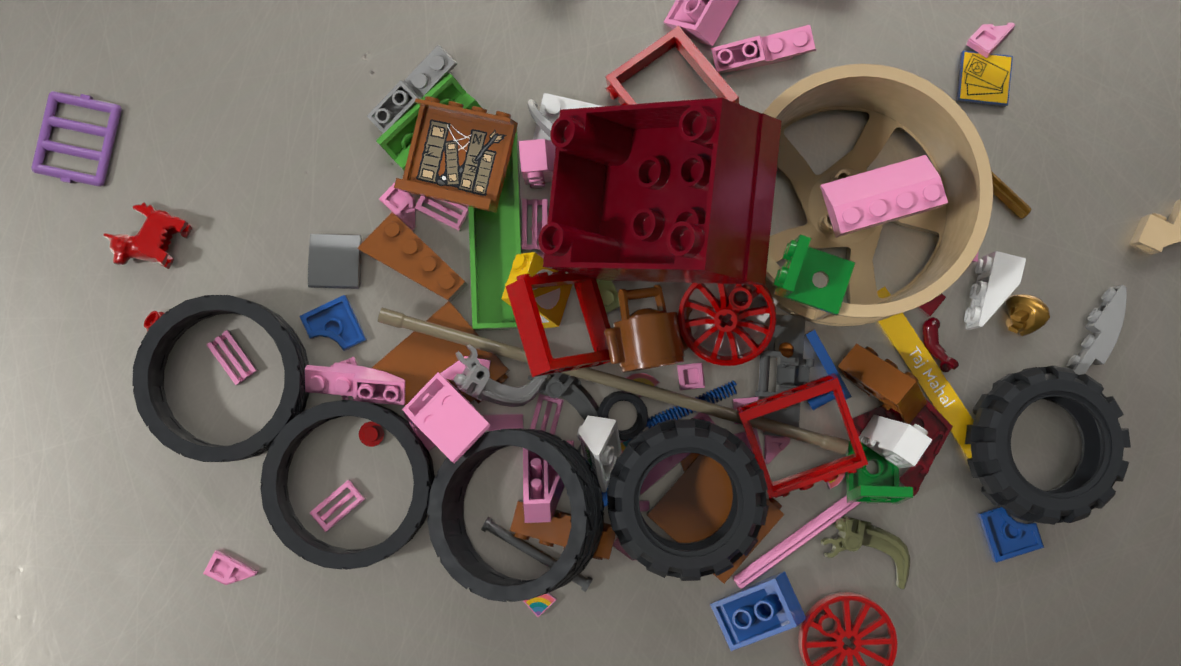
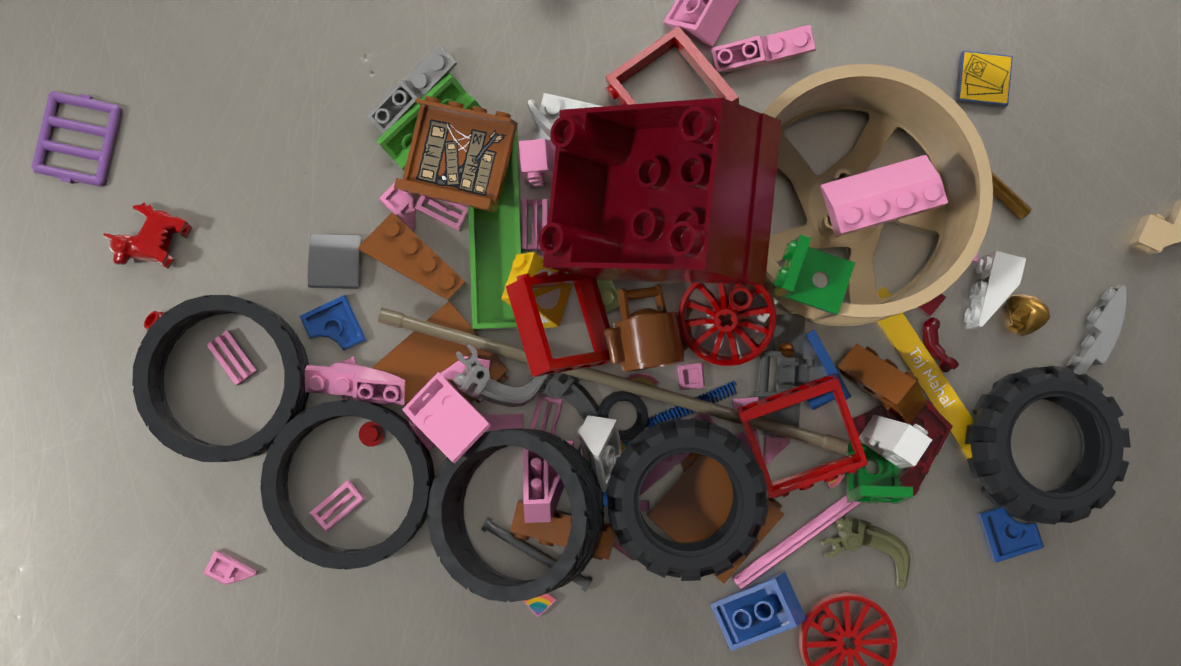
bright pink tile [967,23,1015,58] -> none

